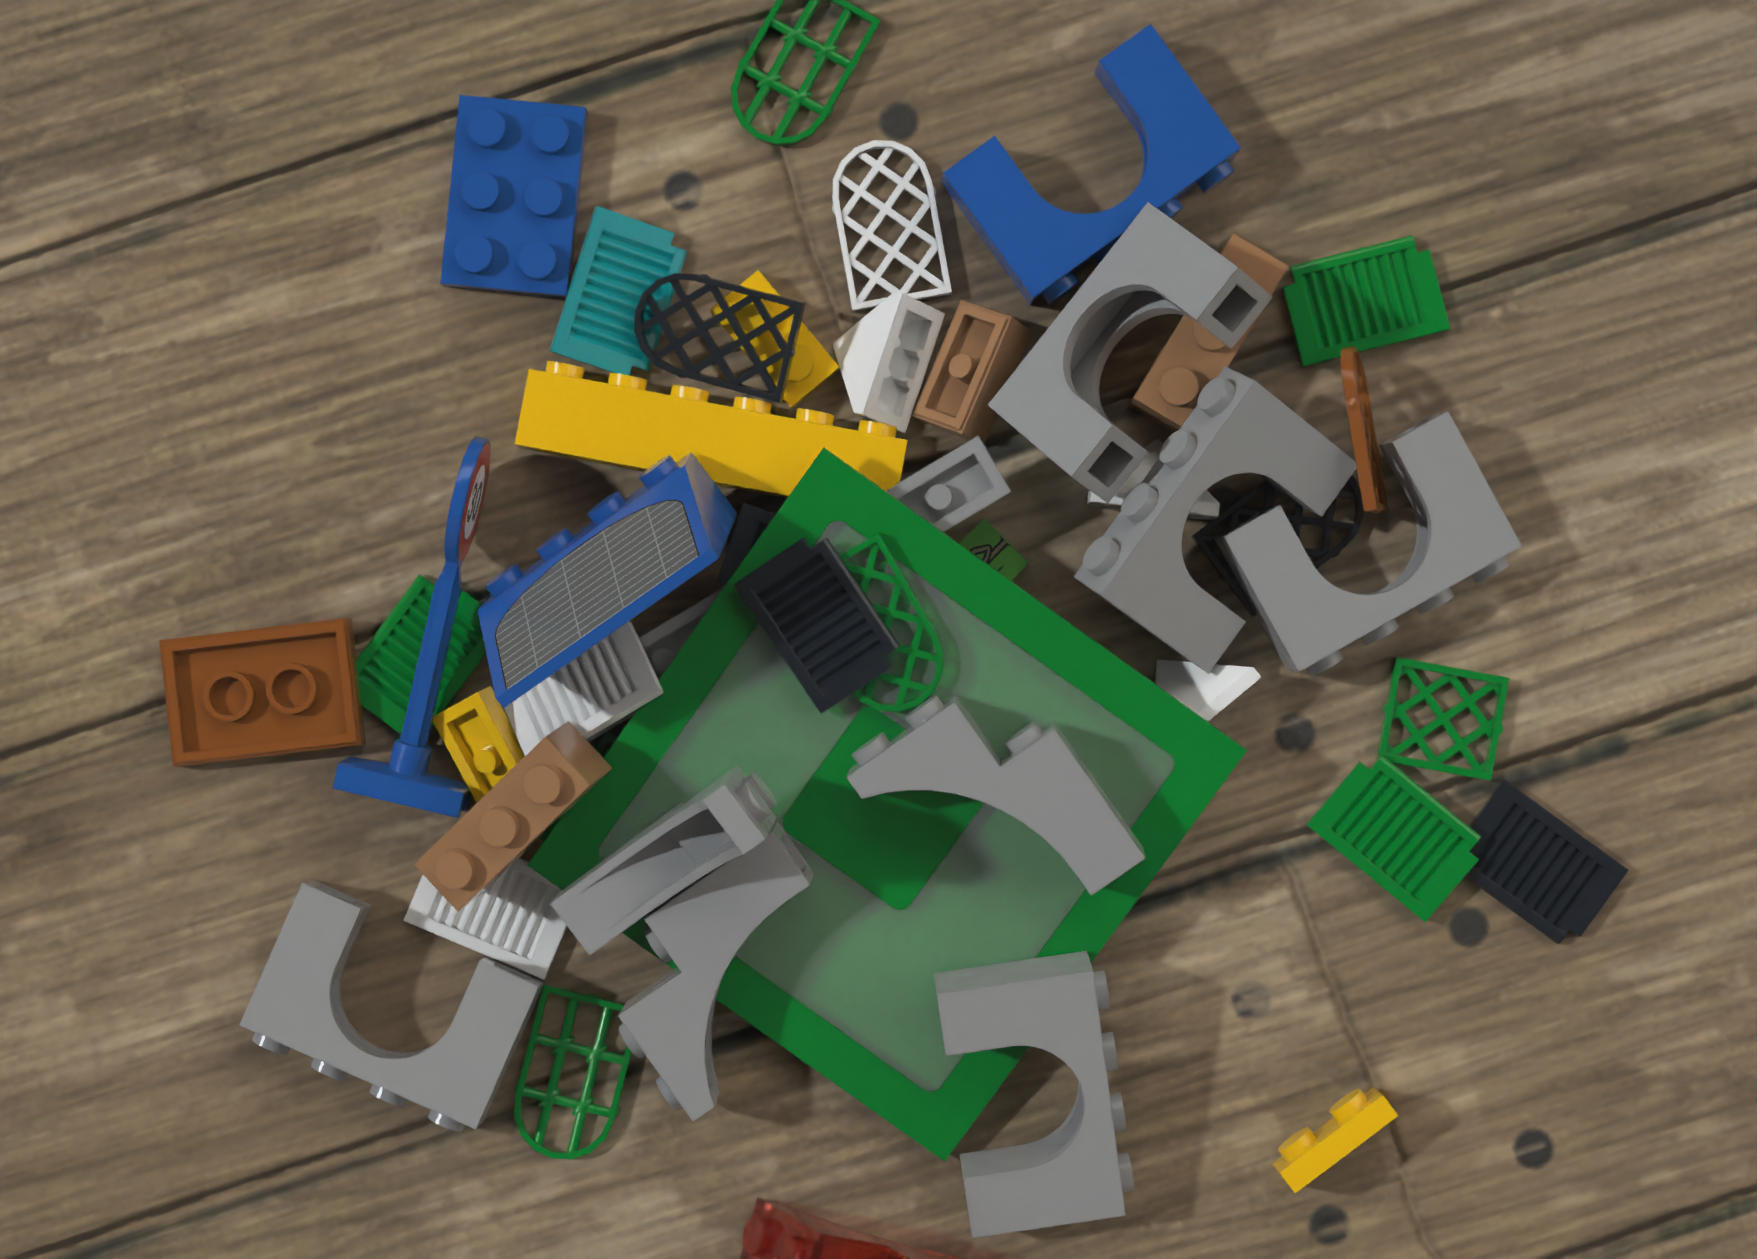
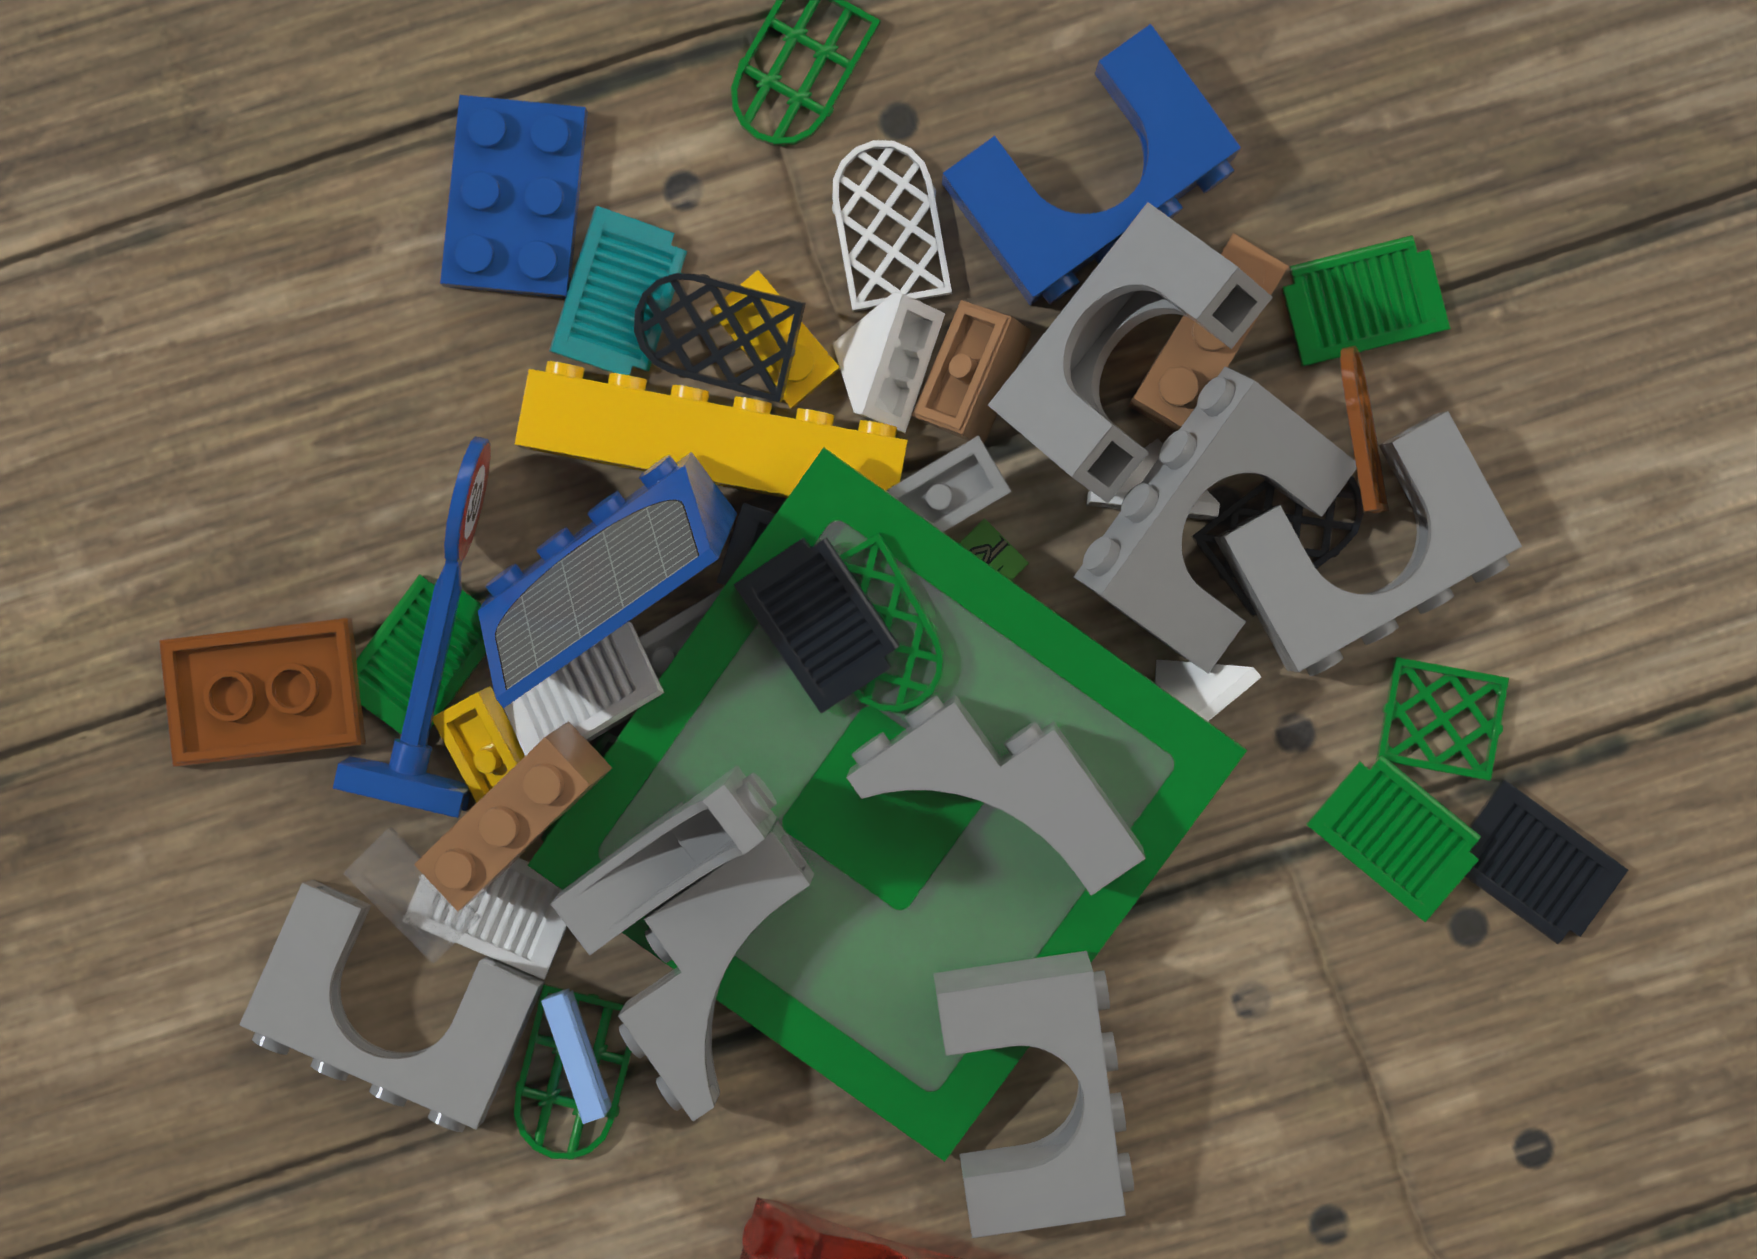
yellow plate [1272,1088,1398,1193] -> none
none -> clear tile [343,827,481,964]
none -> light blue tile [541,988,612,1124]

